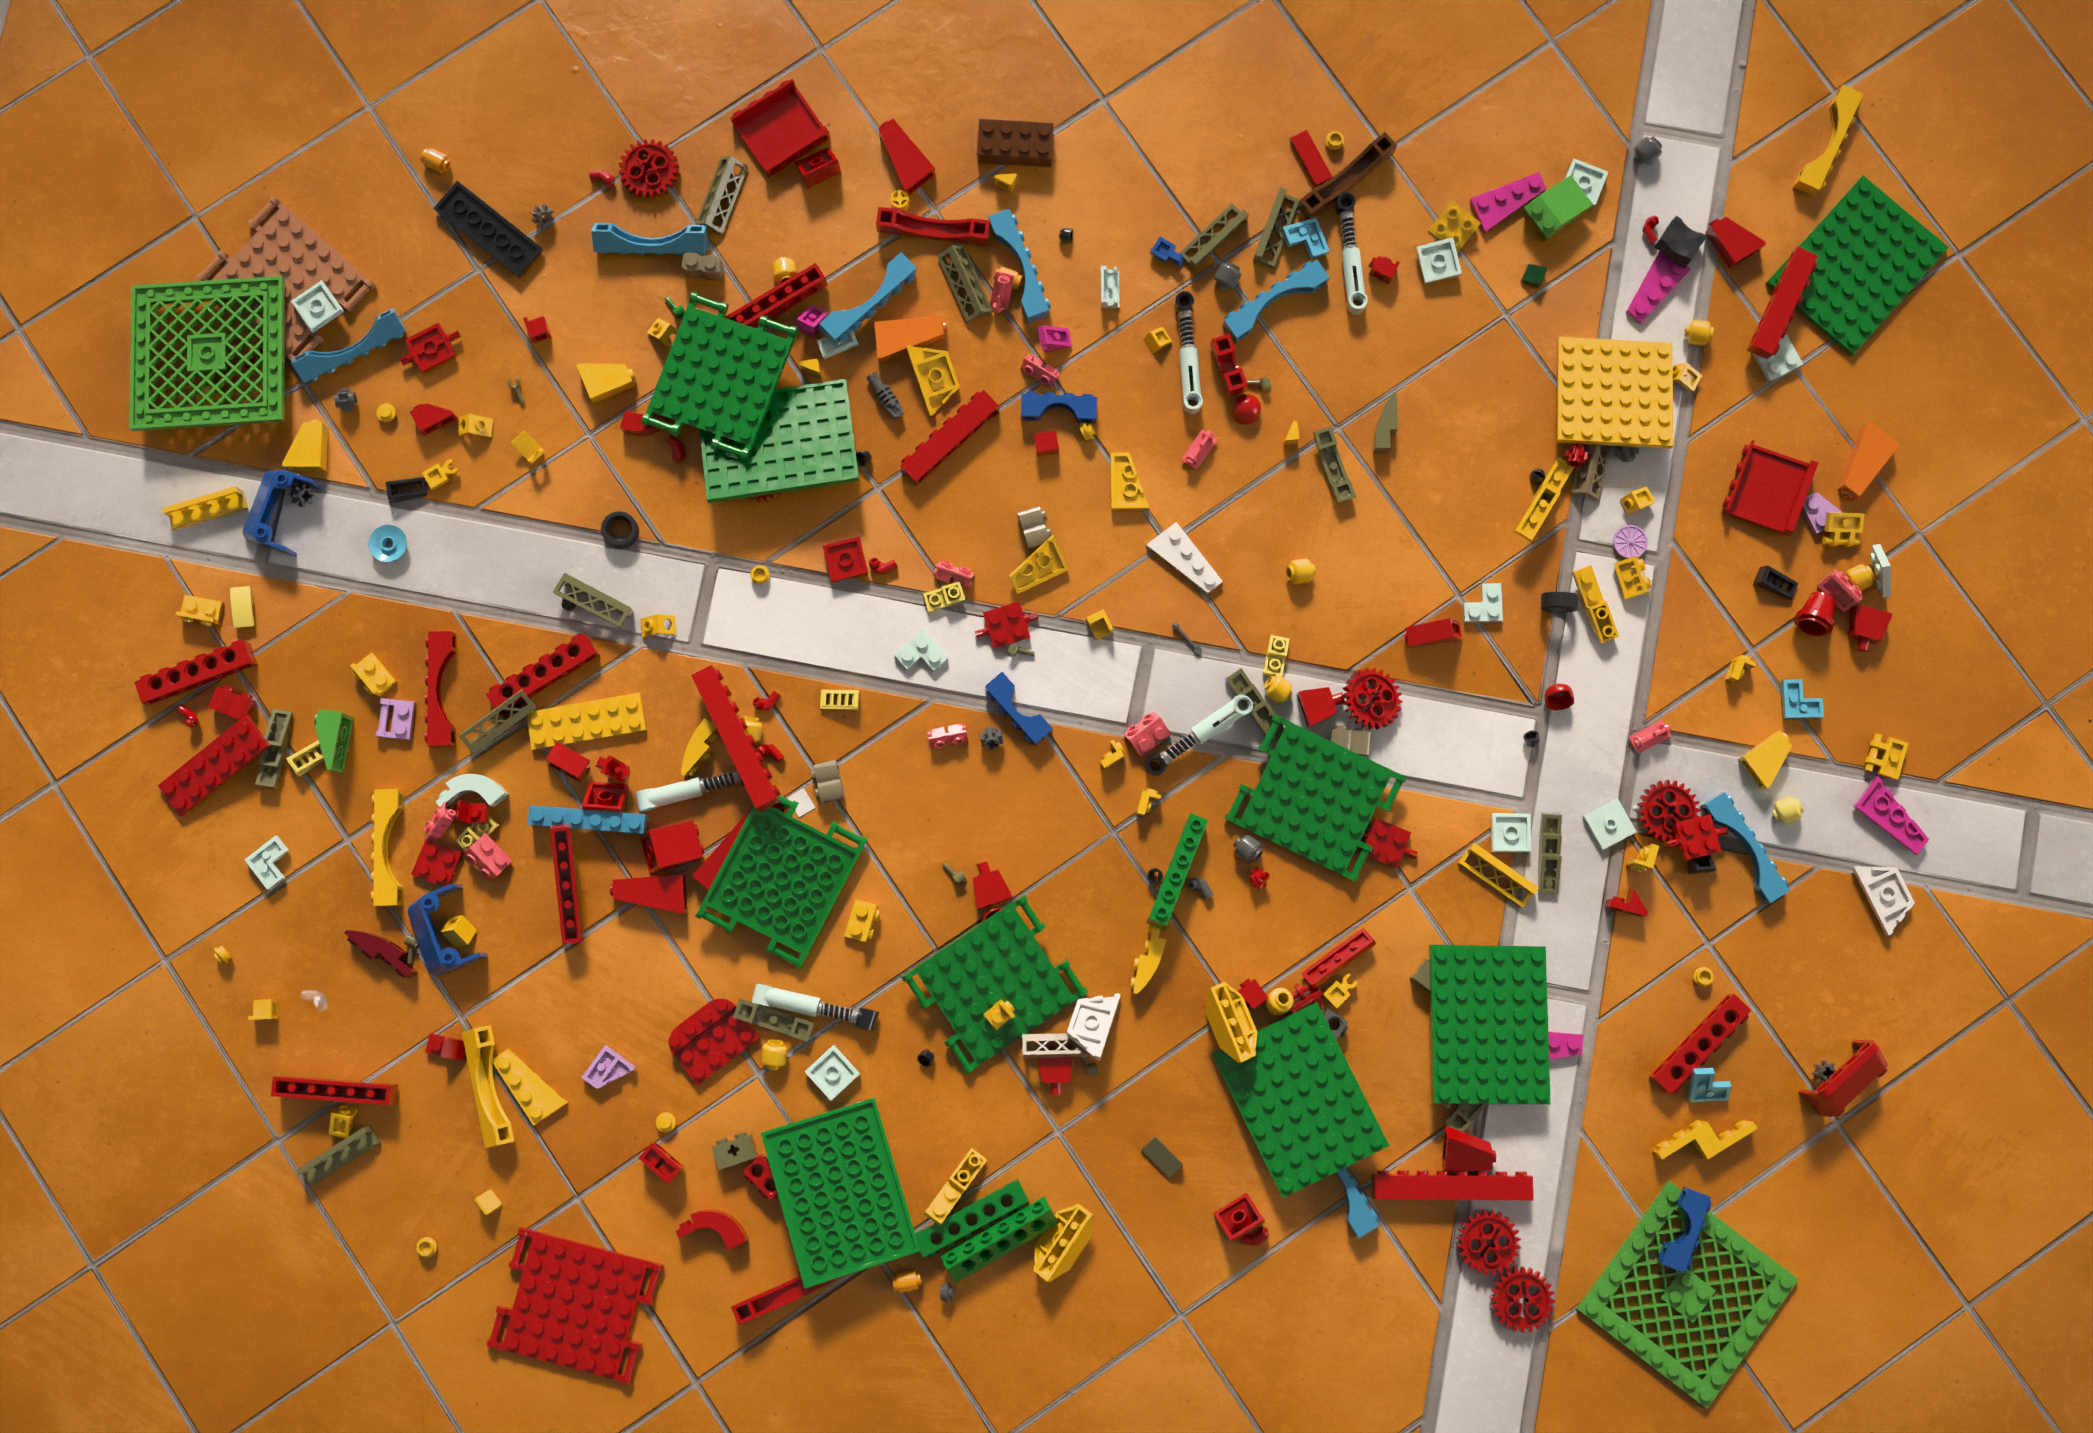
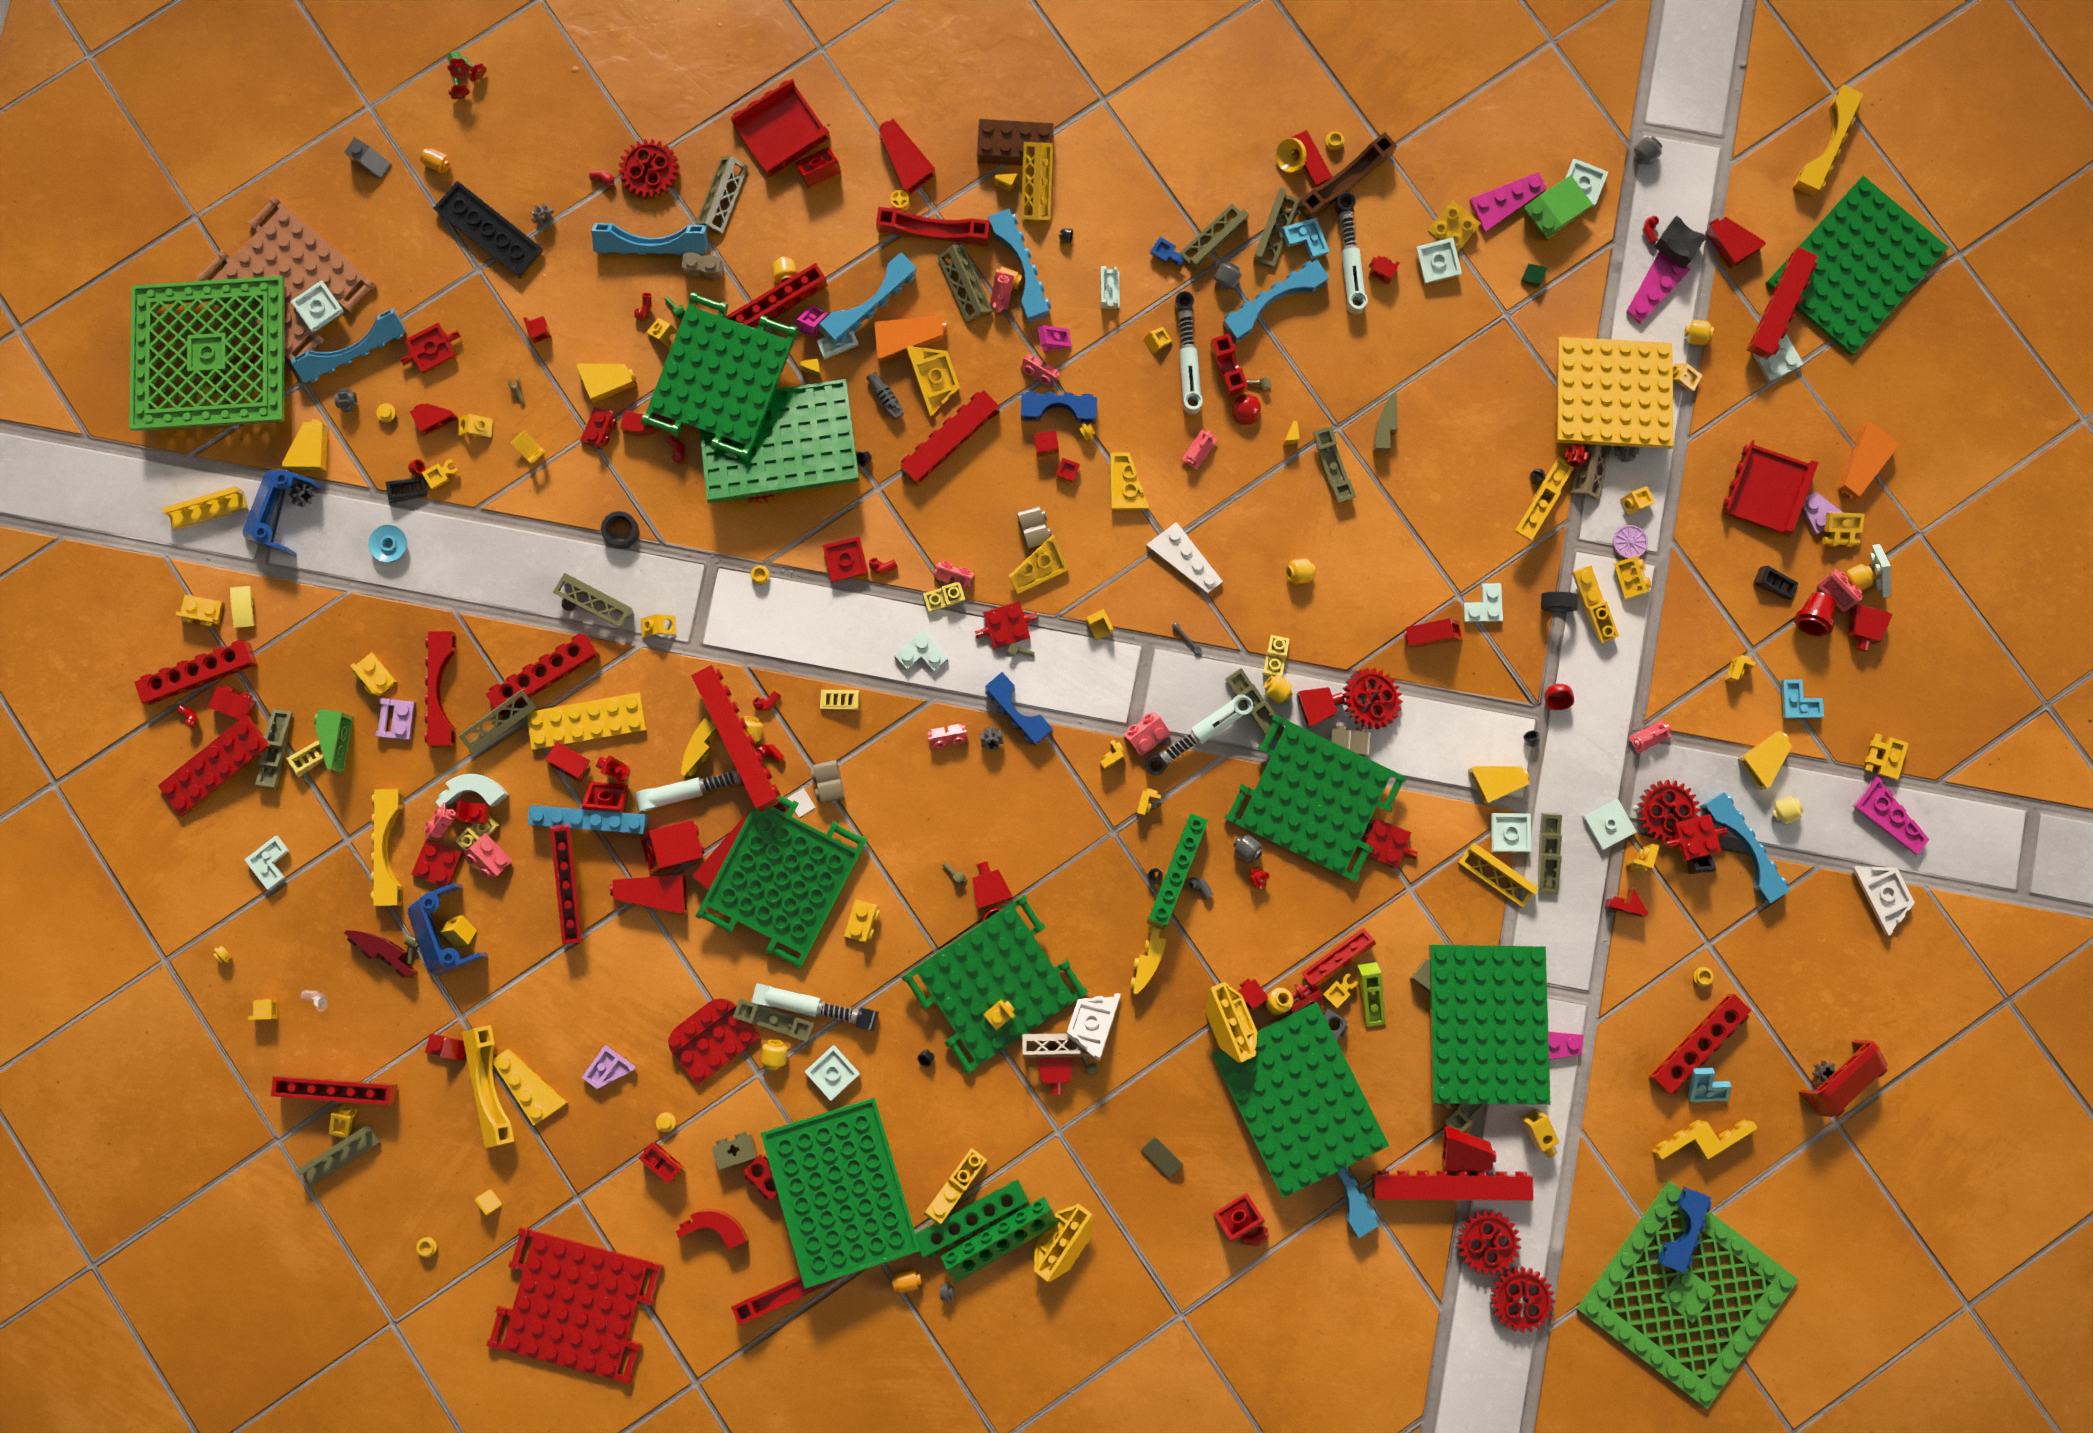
none -> dark grey slope [344,137,392,179]
none -> red hinge [408,459,425,475]
none -> red plant [447,51,487,99]
none -> red bracket [580,406,617,450]
none -> red arm [634,293,652,320]
none -> yellow fence [1021,142,1053,220]
none -> red plate [1056,458,1080,483]
none -> yellow piece [1275,138,1307,173]
none -> lime slope [1357,962,1386,1027]
none -> yellow slope [1468,766,1530,805]
none -> yellow torso [1519,1108,1559,1158]

